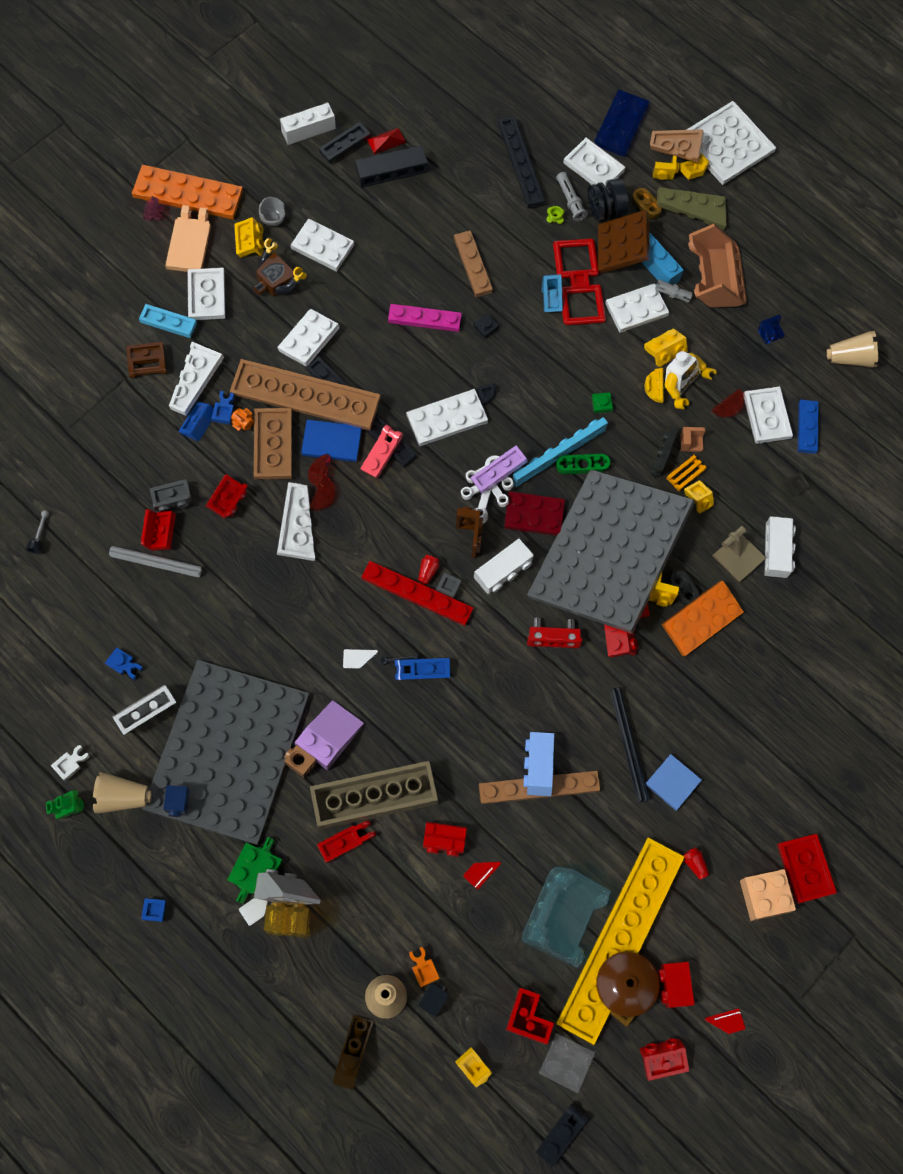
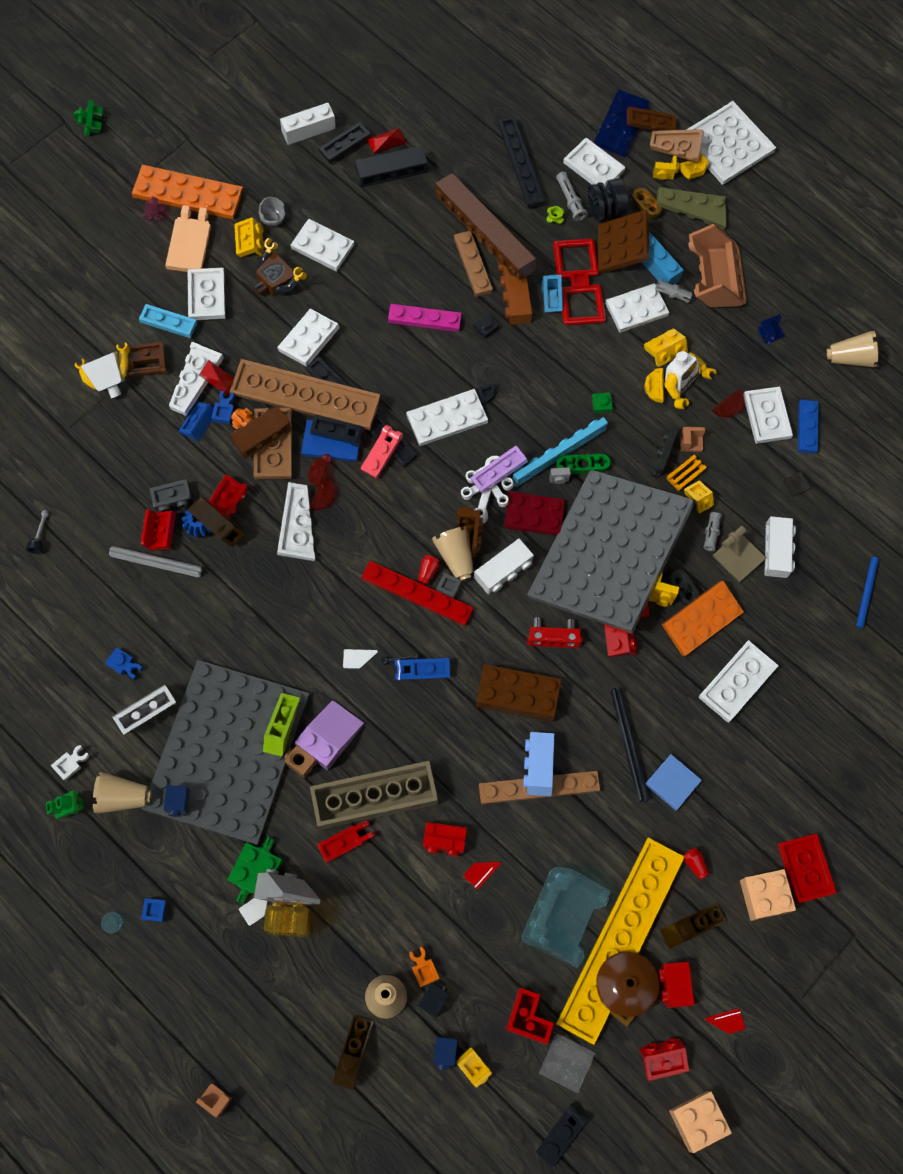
none -> green hips [73,100,103,137]
none -> white torso [75,342,130,398]
none -> clear light blue plate [101,912,123,934]
none -> blue gear [182,510,211,538]
none -> dark brown slope [187,496,245,547]
none -> nougat panel [196,1084,232,1118]
none -> red slope [199,360,234,396]
none -> reddish brown brick [230,406,291,459]
none -> lime slope [263,693,300,756]
none -> black plate [310,415,365,447]
none -> tan cone [432,526,474,581]
none -> dark blue brick [433,1037,457,1070]
none -> reddish brown brick [435,173,536,281]
none -> reddish brown brick [476,664,561,722]
none -> dark orange brick [498,262,532,325]
none -> light grey plate [549,467,570,484]
none -> reddish brown plate [627,107,676,131]
none -> dark brown slope [660,903,726,949]
none -> light nougat brick [669,1091,732,1153]
none -> white plate [699,640,779,723]
none -> light grey pin [703,512,722,551]
none -> blue bar [856,557,879,629]

